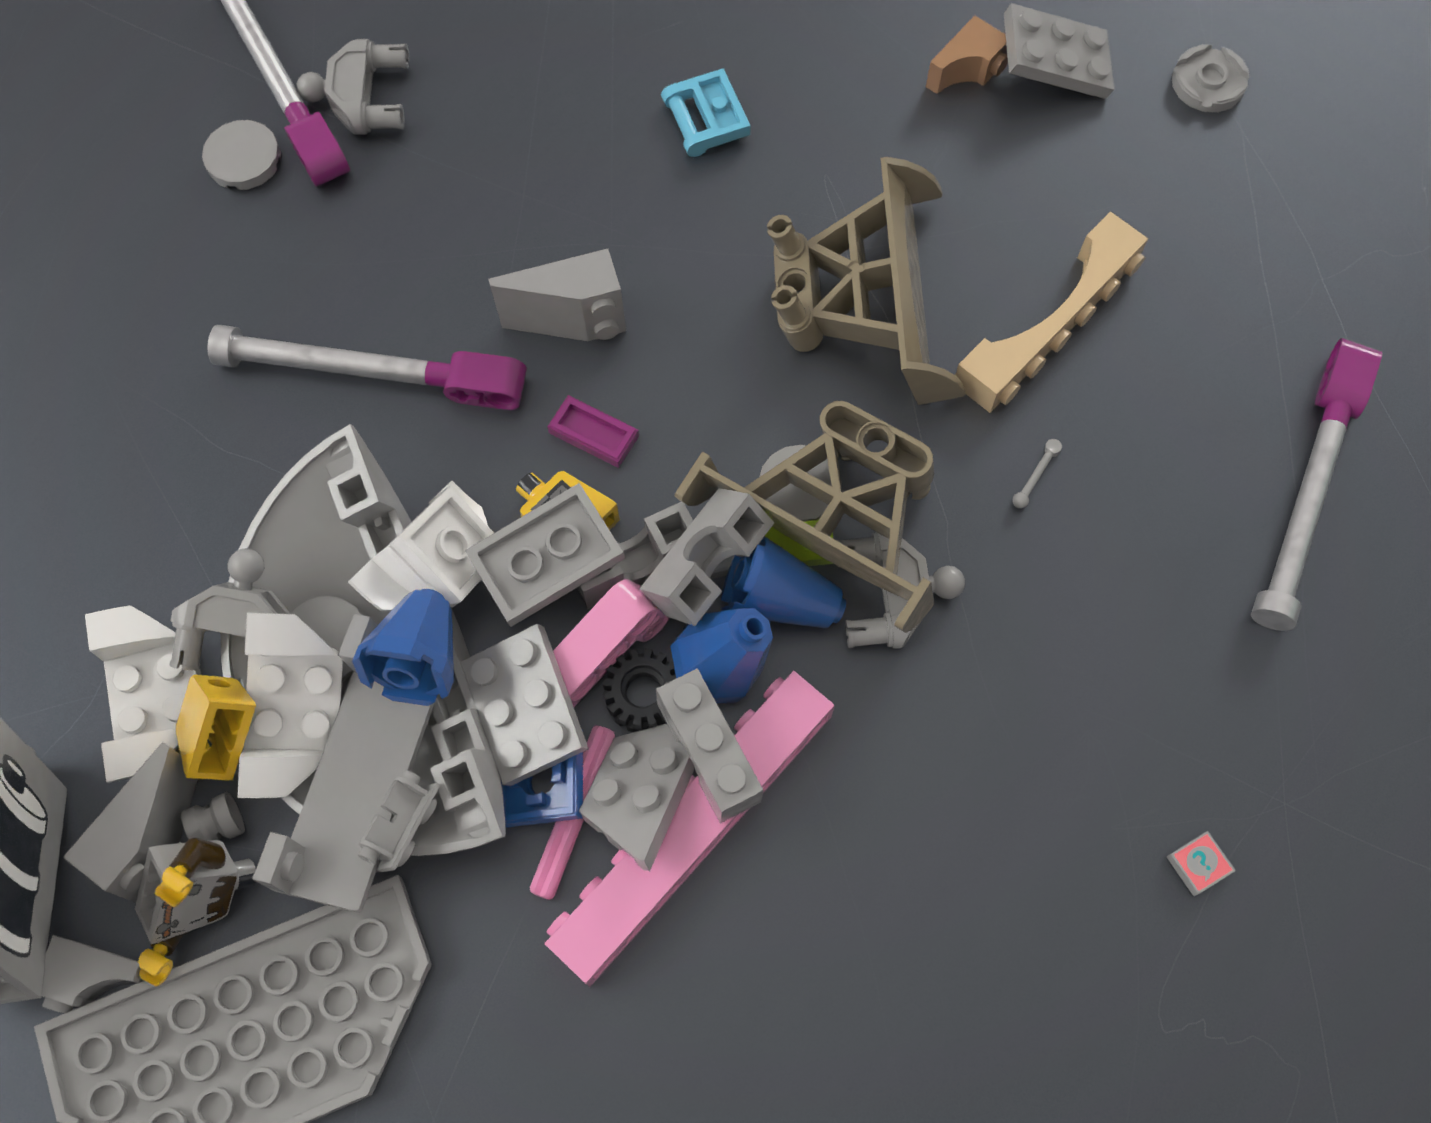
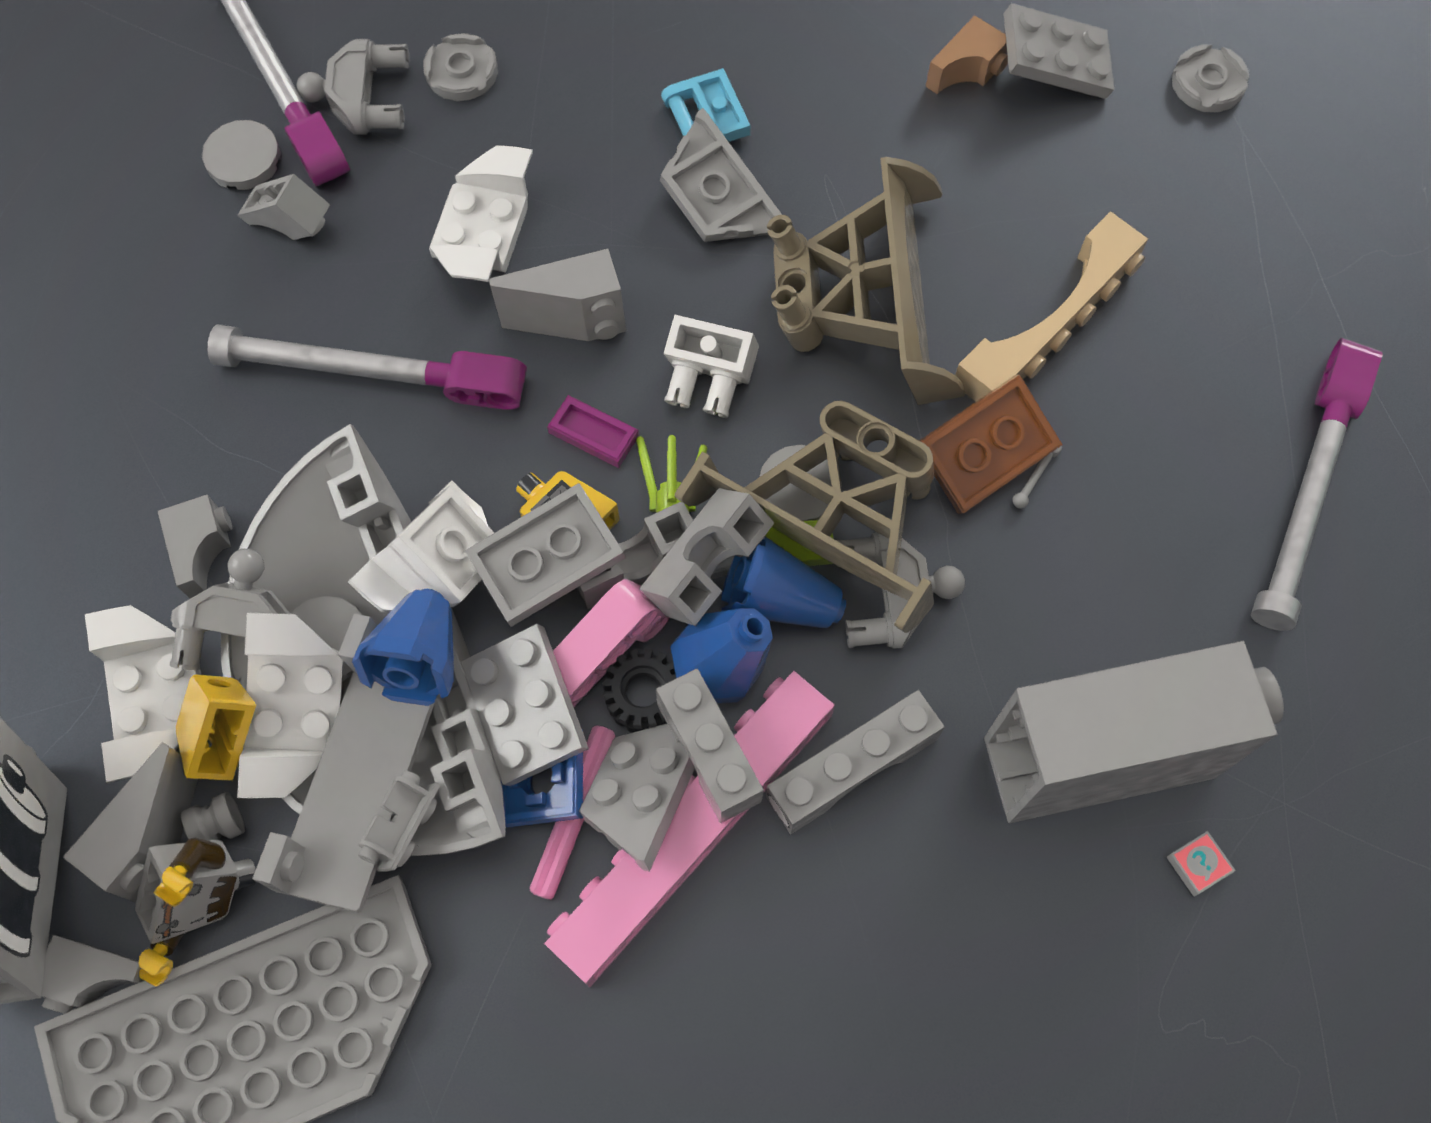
none -> light grey arch [158,494,233,599]
none -> light grey arch [237,174,330,240]
none -> light grey tile [423,33,498,101]
none -> white piece [429,146,533,282]
none -> lime plant [636,435,707,513]
none -> light grey wing [660,108,782,242]
none -> white brick [663,315,759,418]
none -> light grey arch [766,690,945,835]
none -> dark orange tile [919,375,1063,514]
none -> light grey brick [984,641,1284,824]

